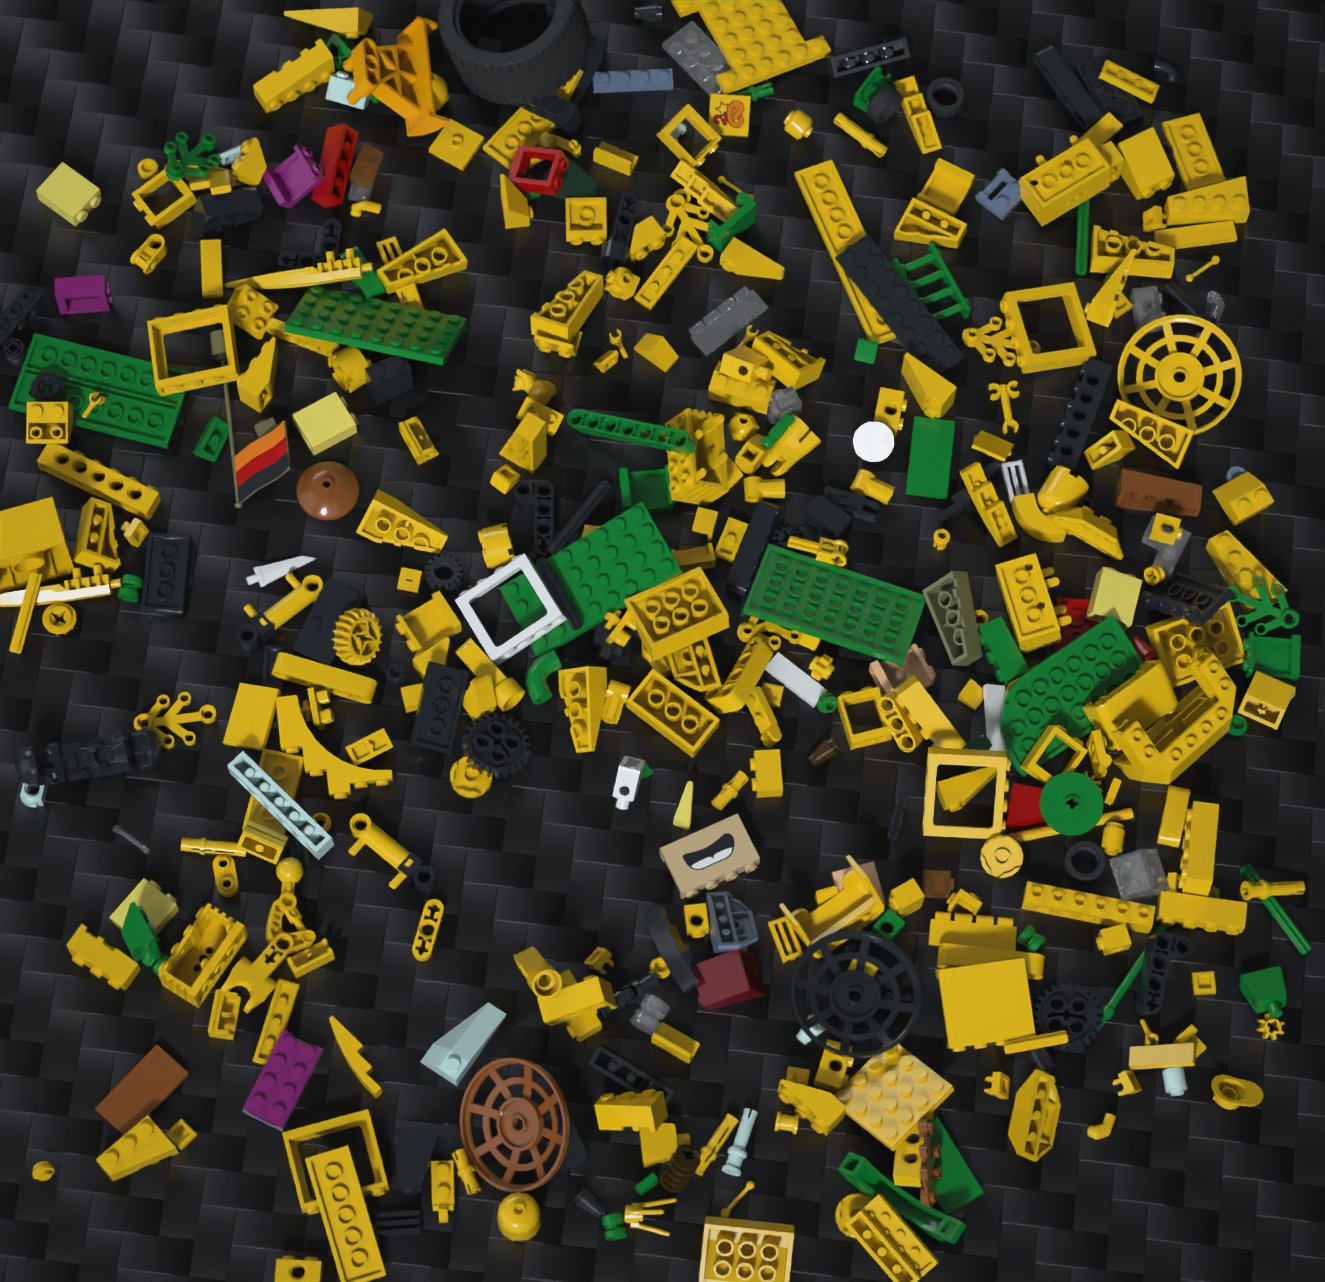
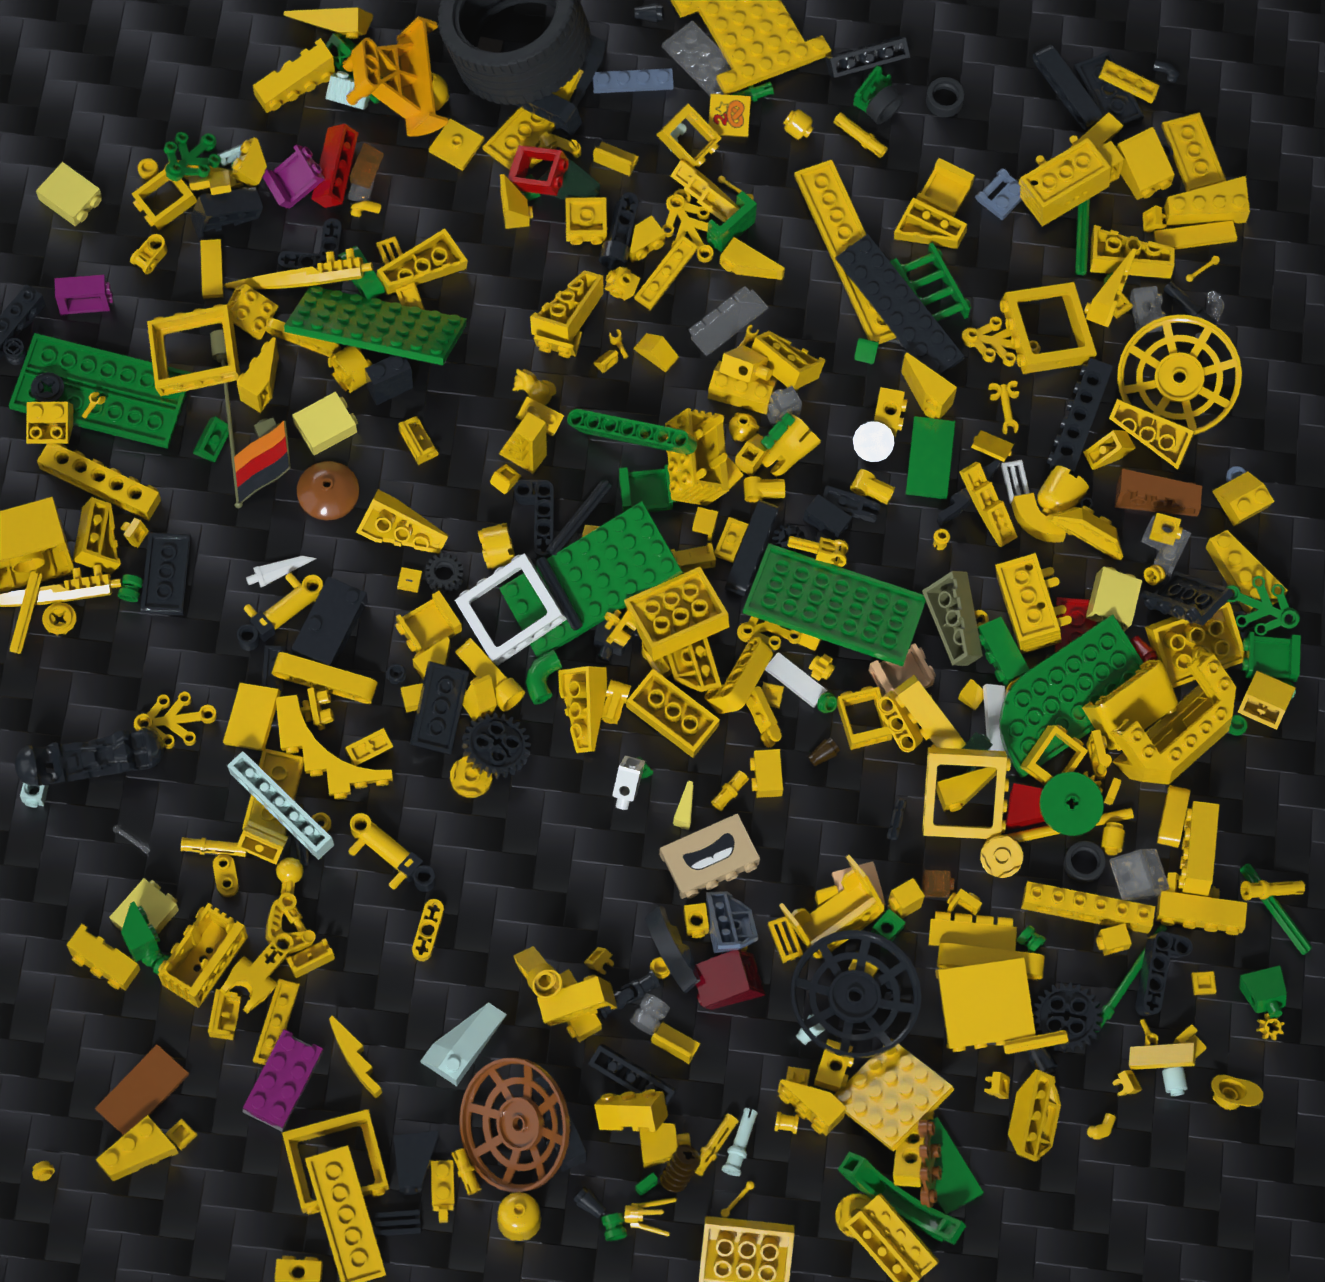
yellow gear [332,608,383,665] -> none
yellow slope [894,76,942,154] -> none

